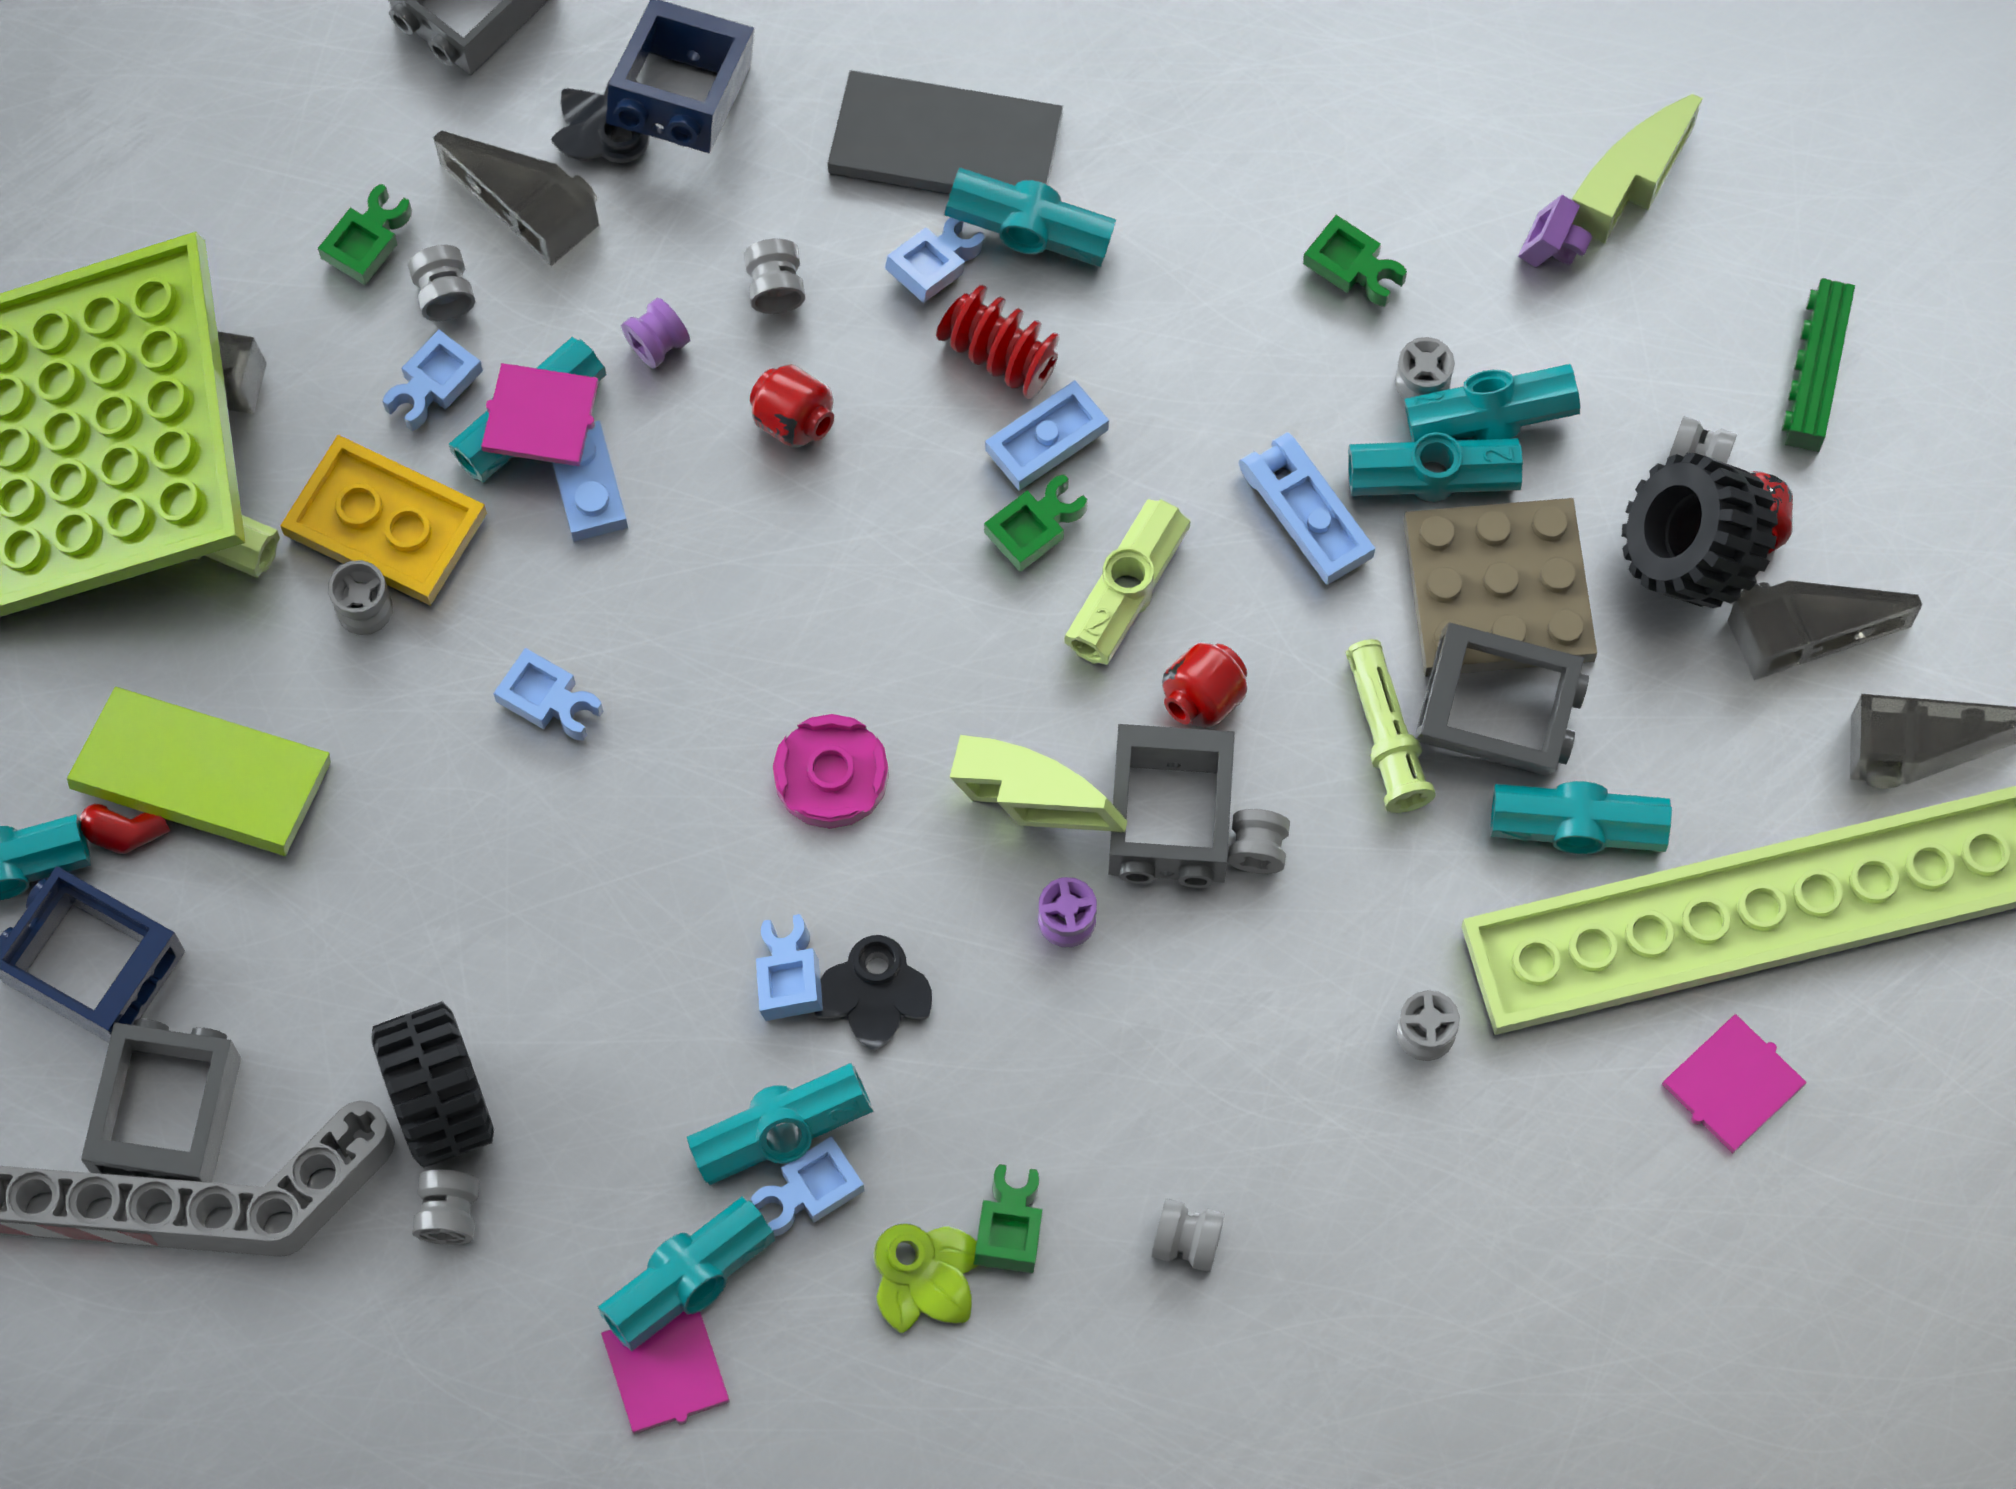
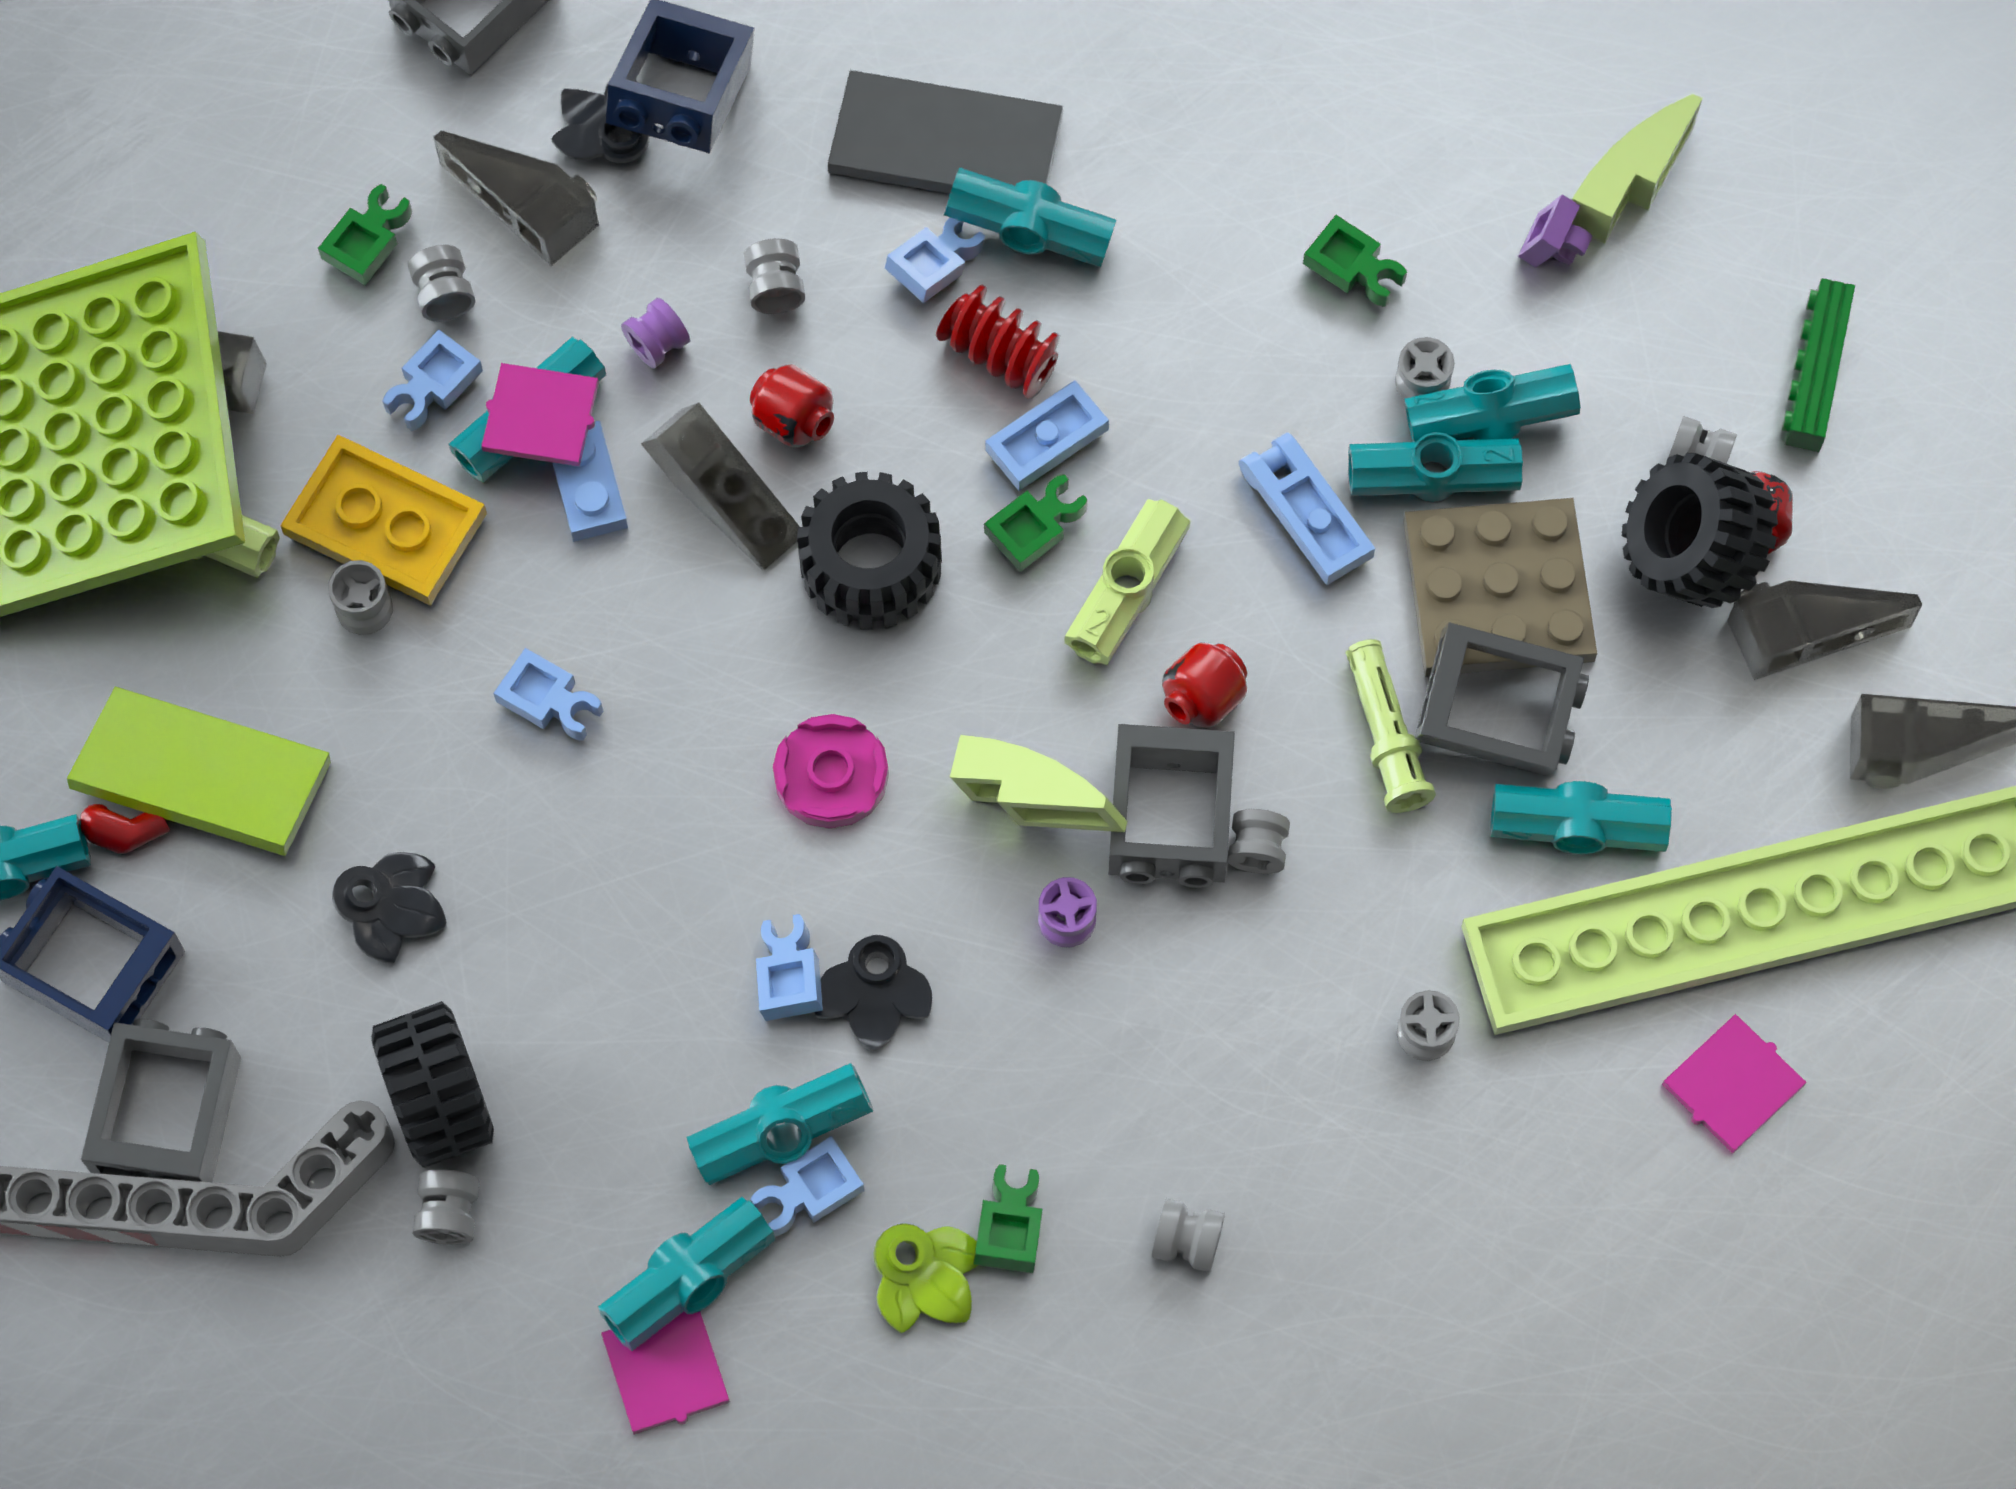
none -> black plate [332,852,446,964]
none -> clear smoke slope [641,402,800,570]
none -> black tyre [797,472,942,630]

